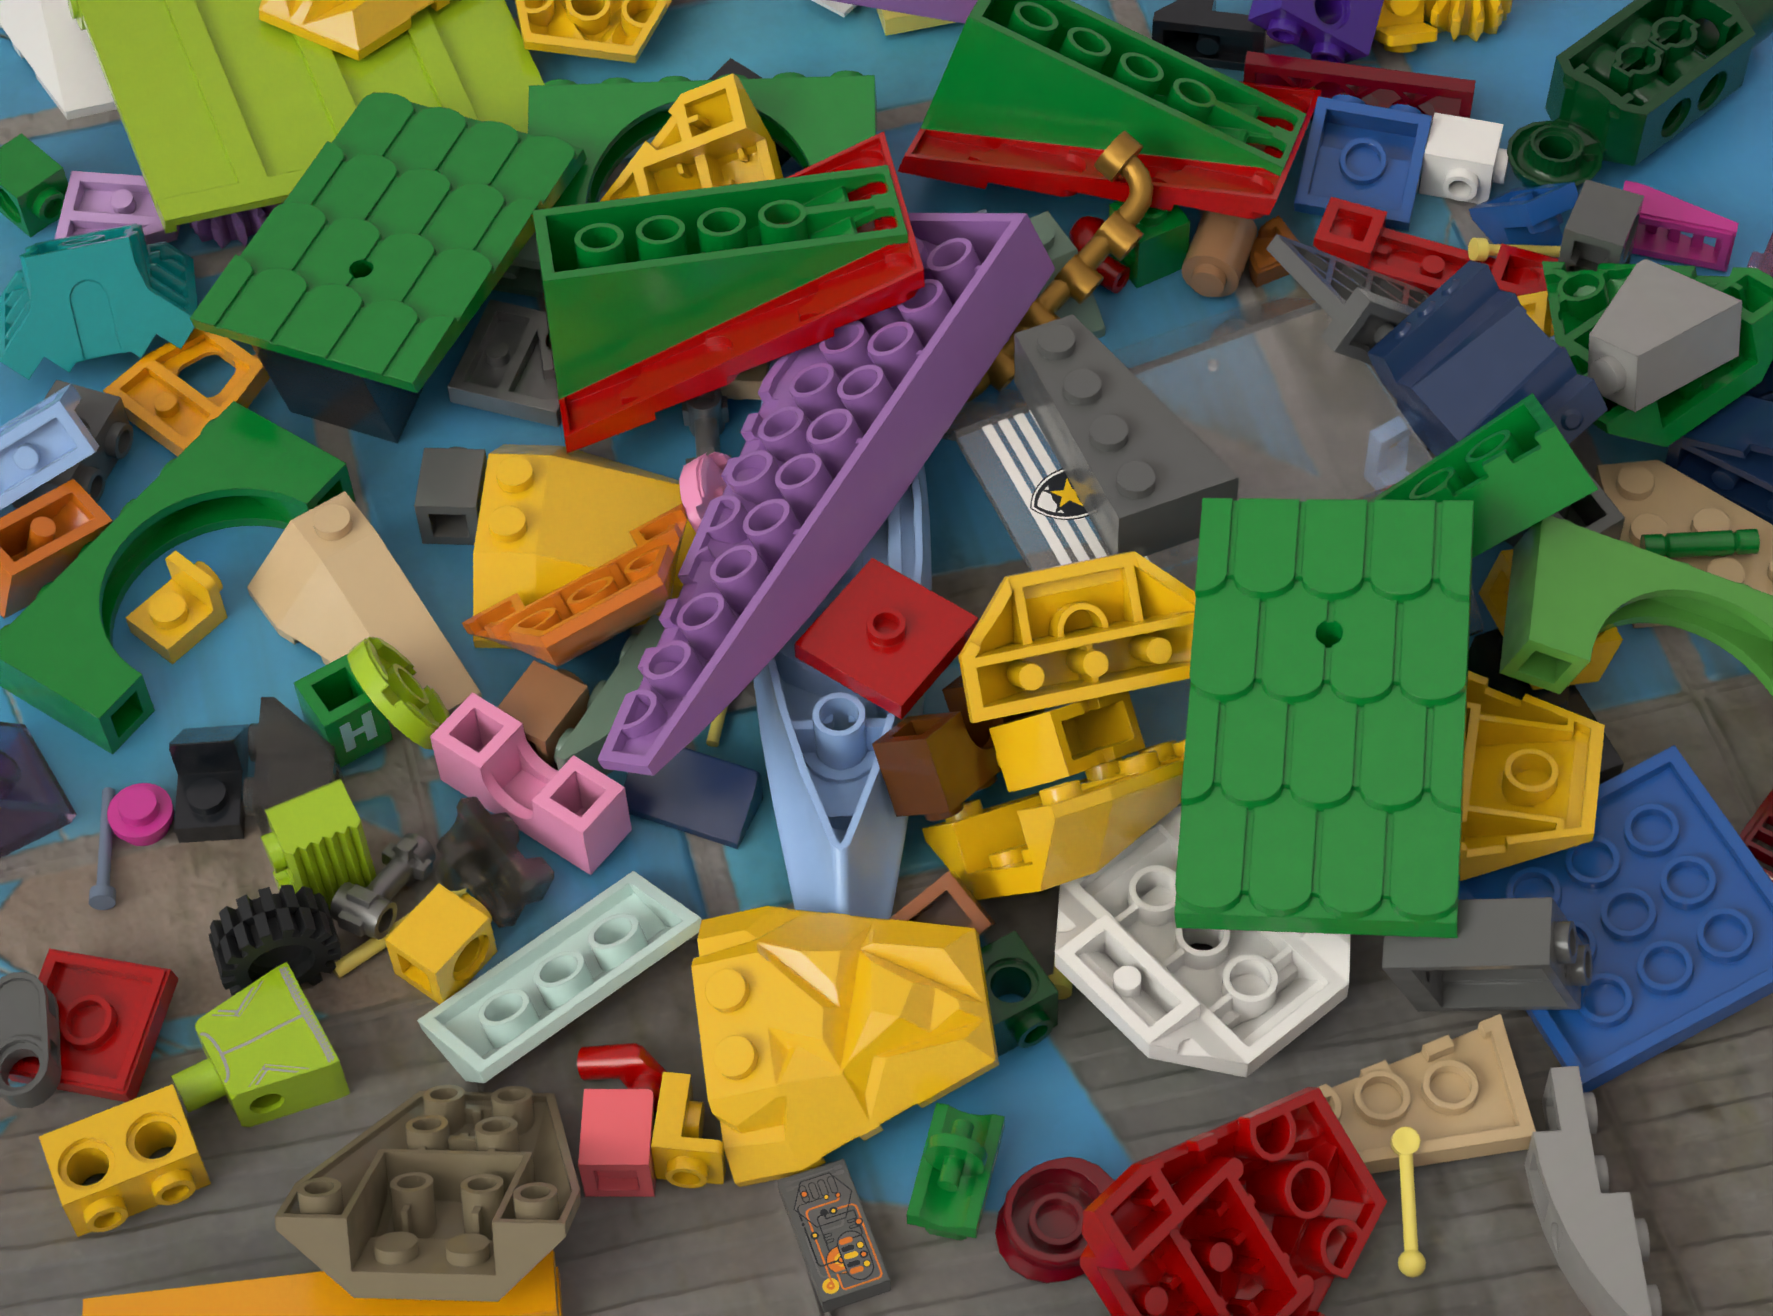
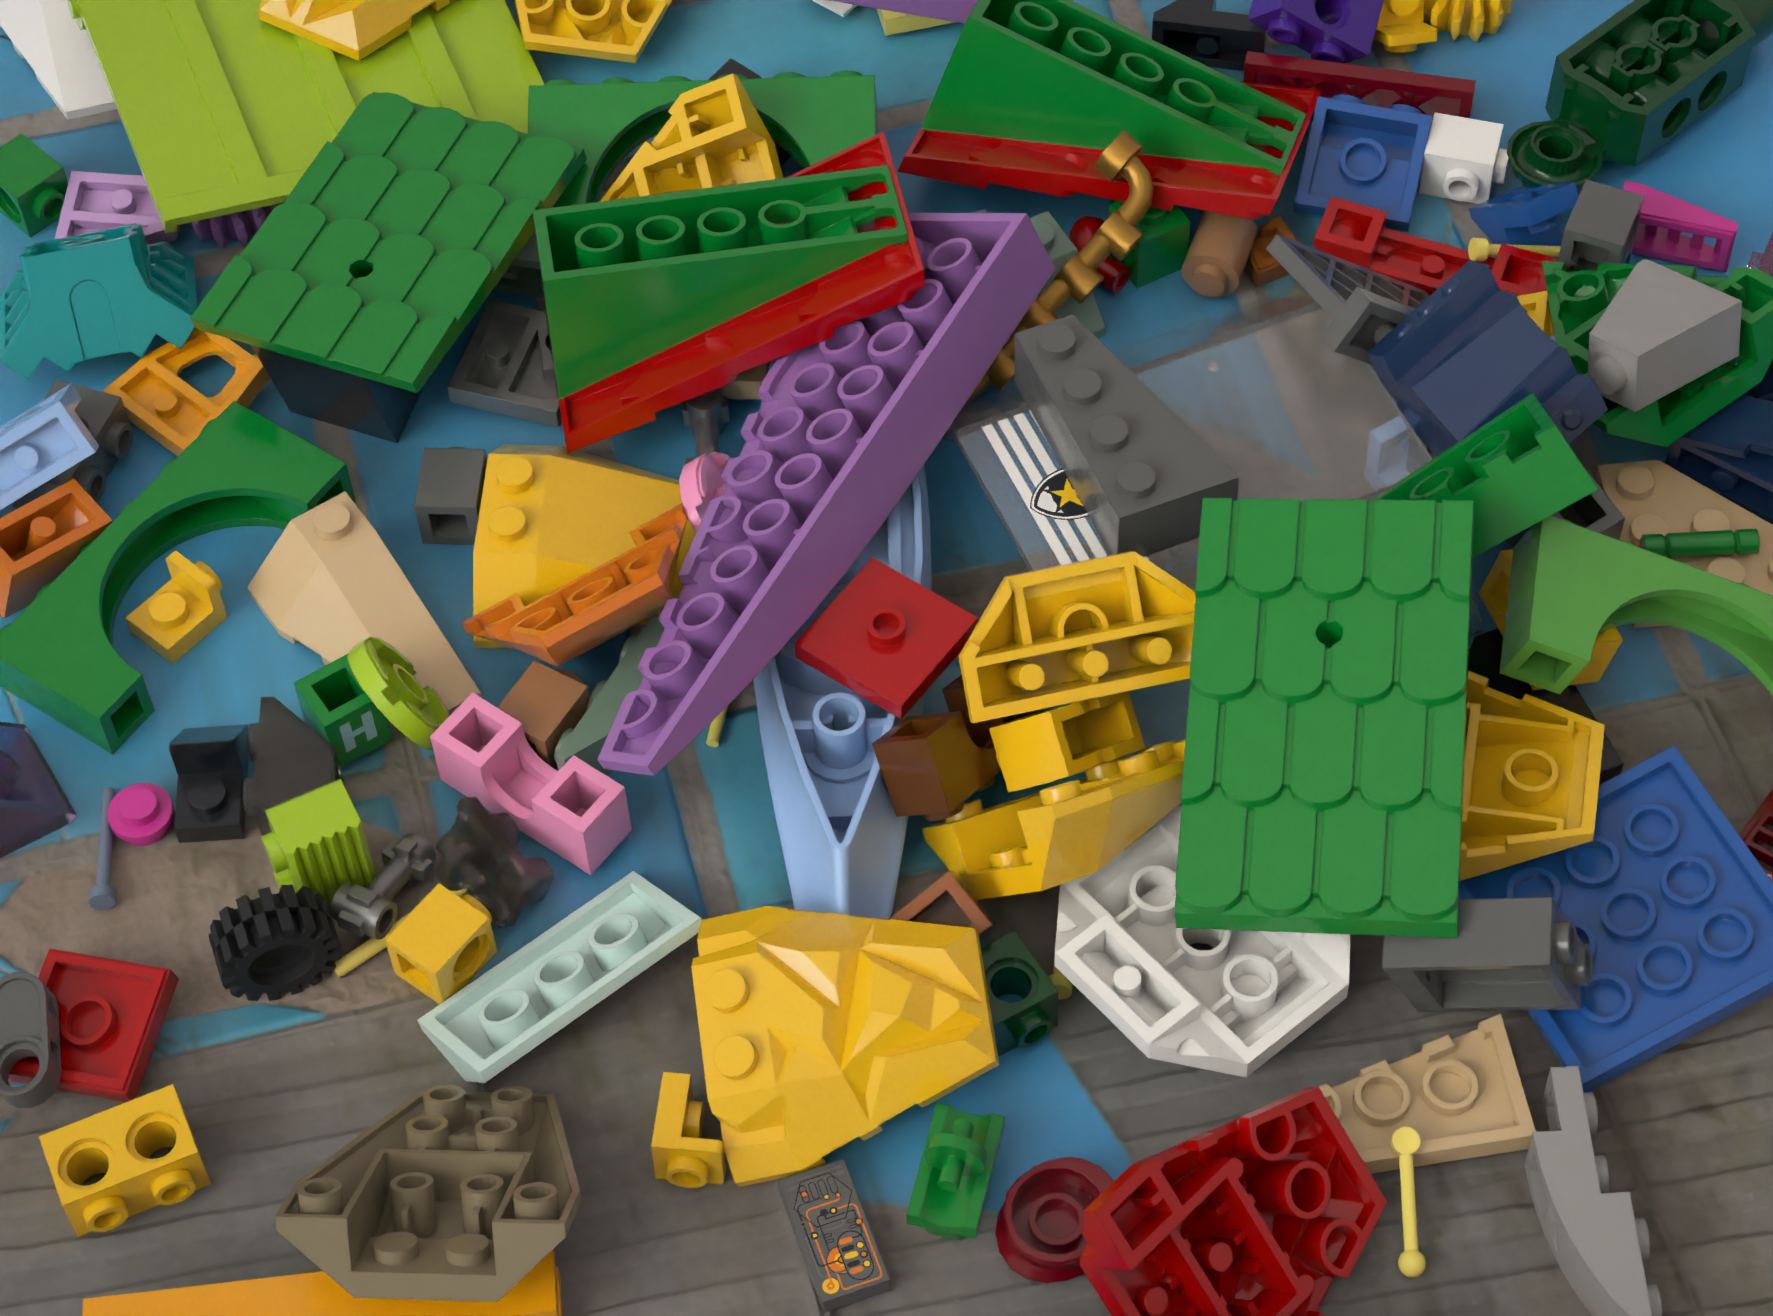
lime torso [171,962,350,1127] -> none
red arm [577,1043,667,1113] -> none
coral panel [578,1089,656,1197] -> none
dark blue slope [624,748,763,849] -> none

